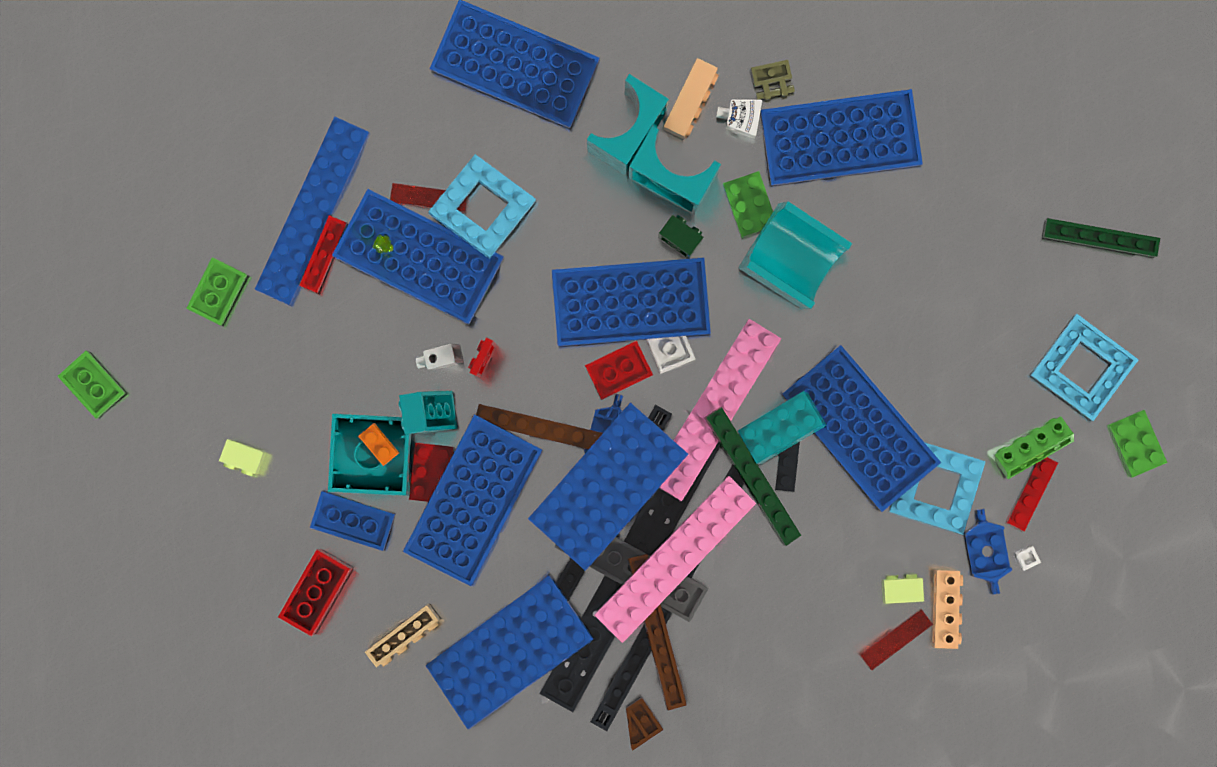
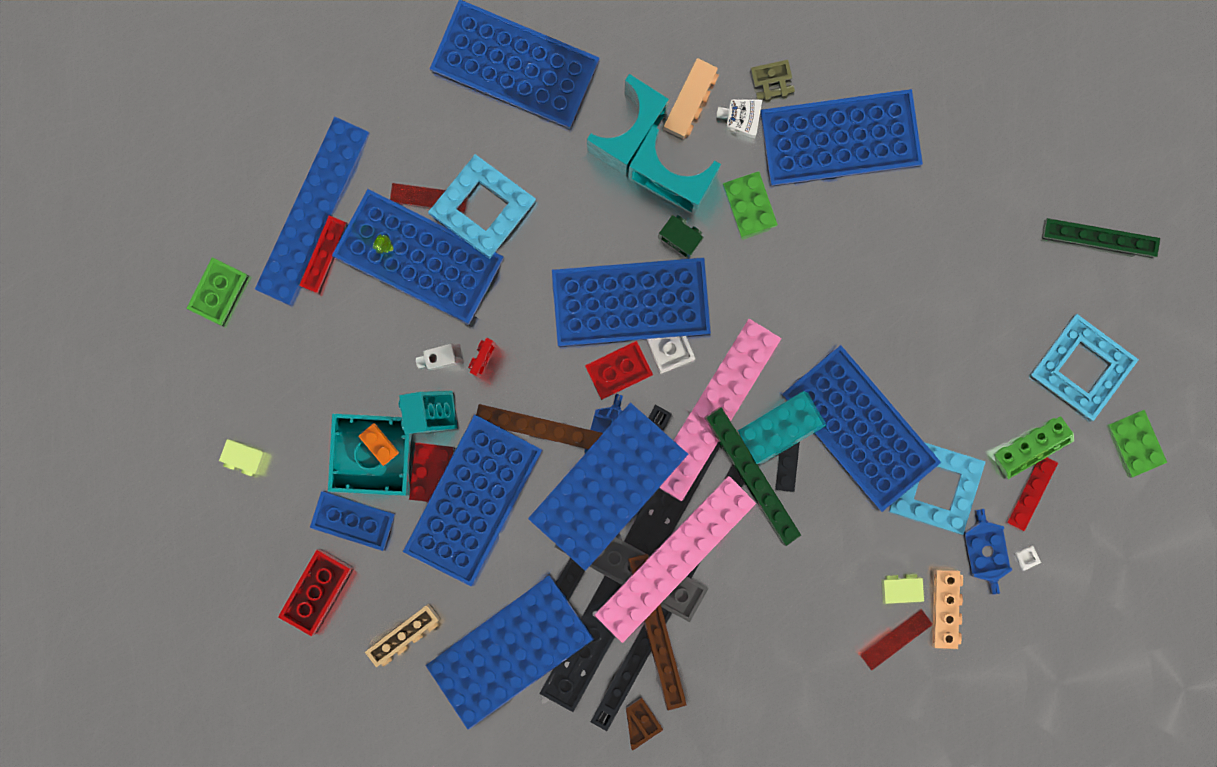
bright green plate [58,350,126,419] -> none
teal piece [738,201,852,309] -> none

